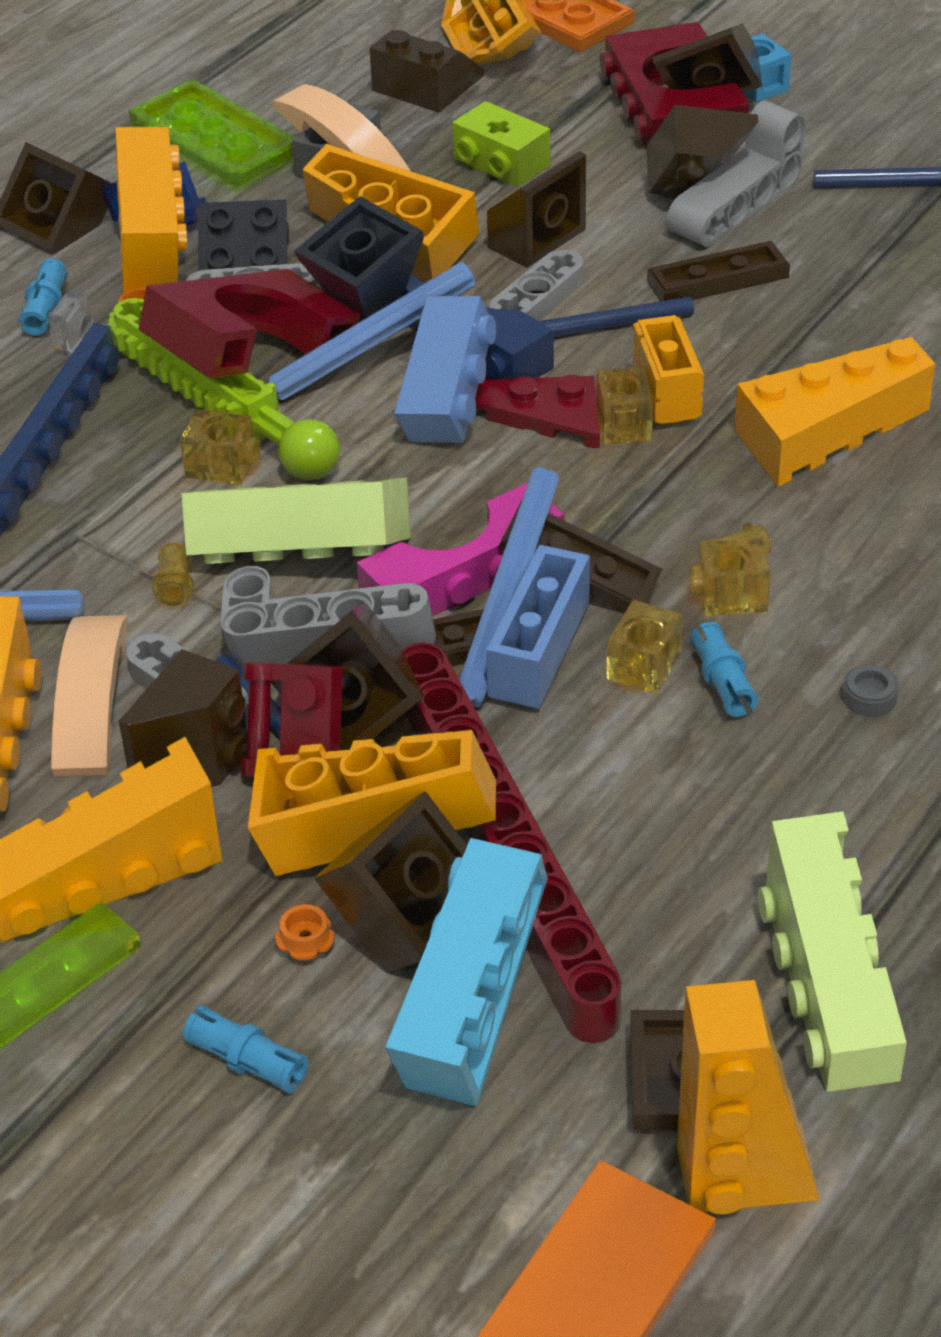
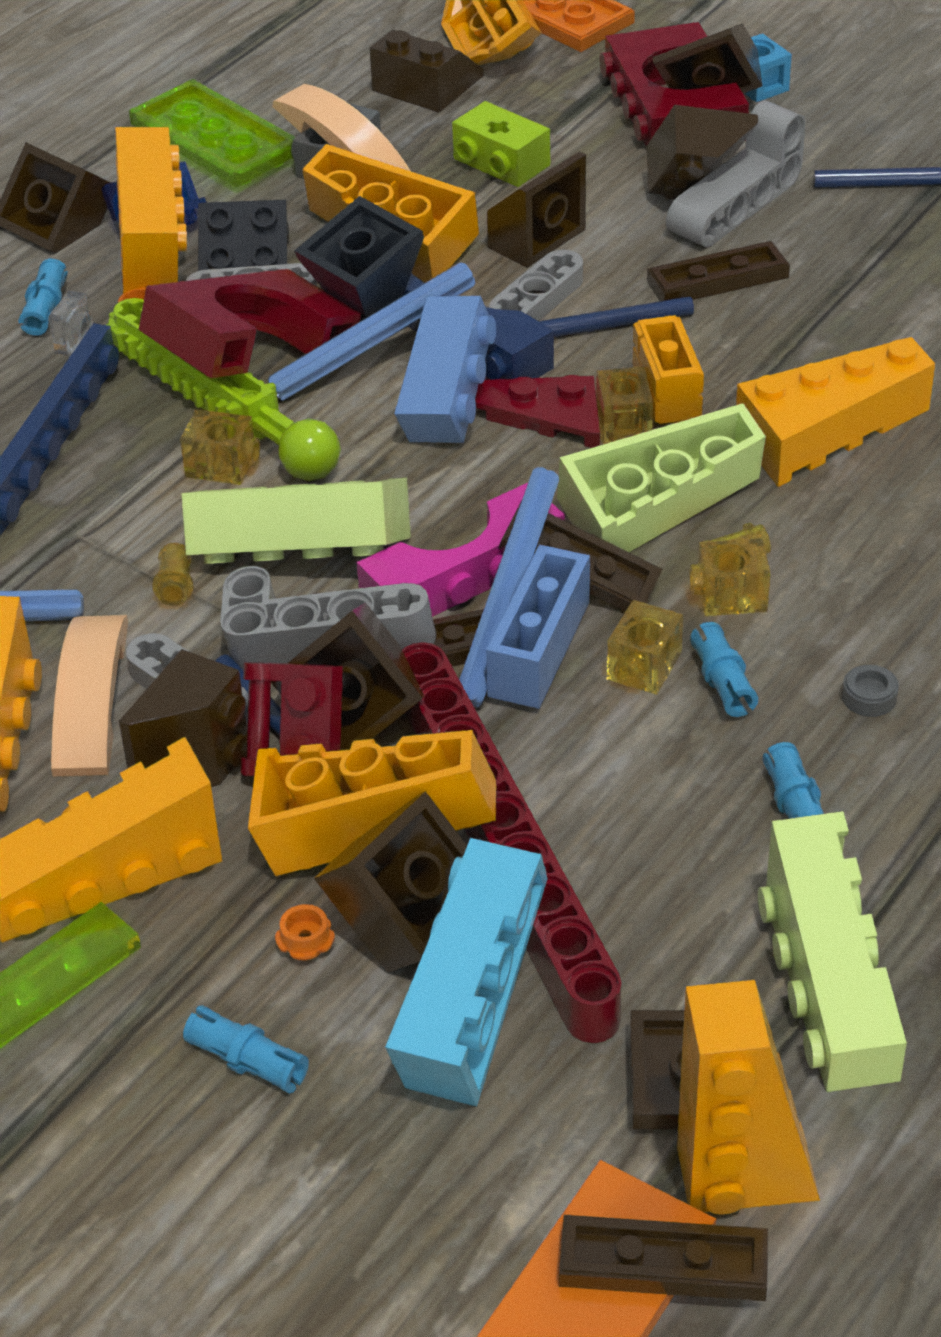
none -> yellowish green wedge [557,403,766,552]
none -> dark brown tile [559,1215,768,1301]
none -> dark azure pin [762,742,824,819]

